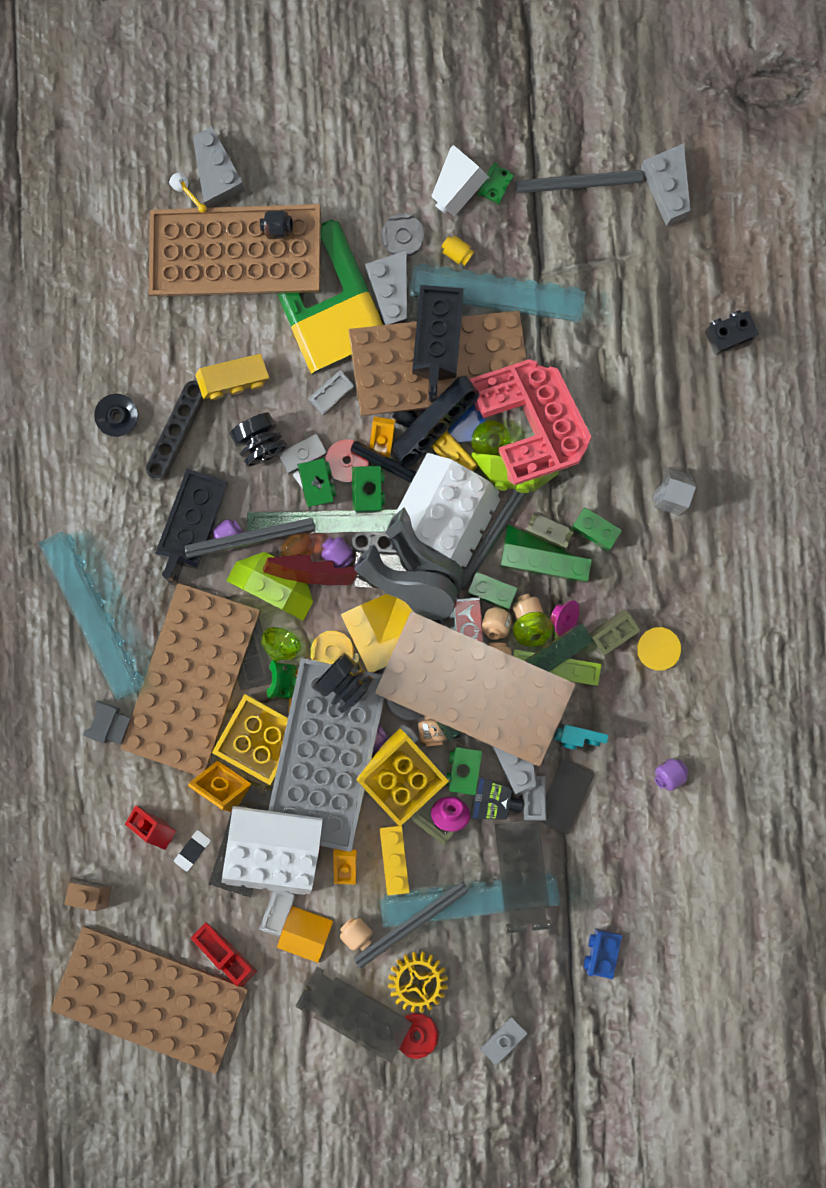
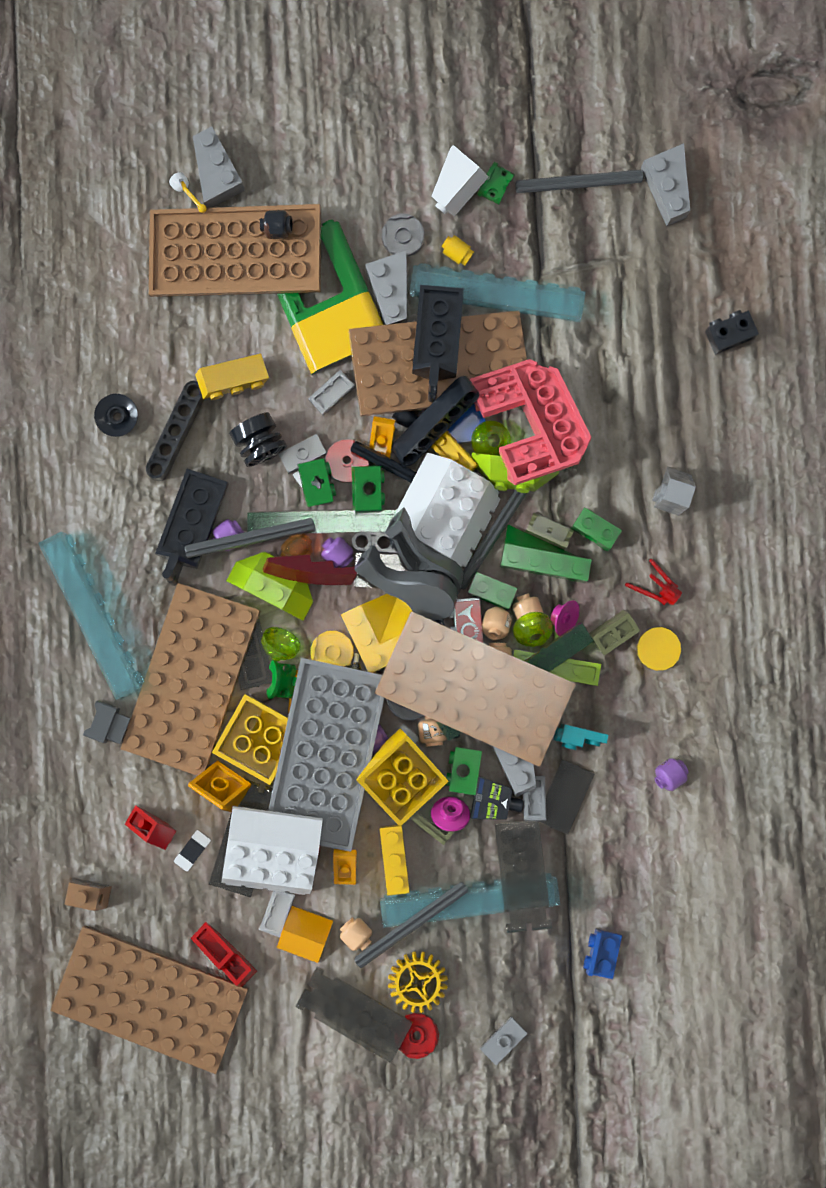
black wheel [313,653,373,713] -> none
none -> red plant [625,559,682,606]

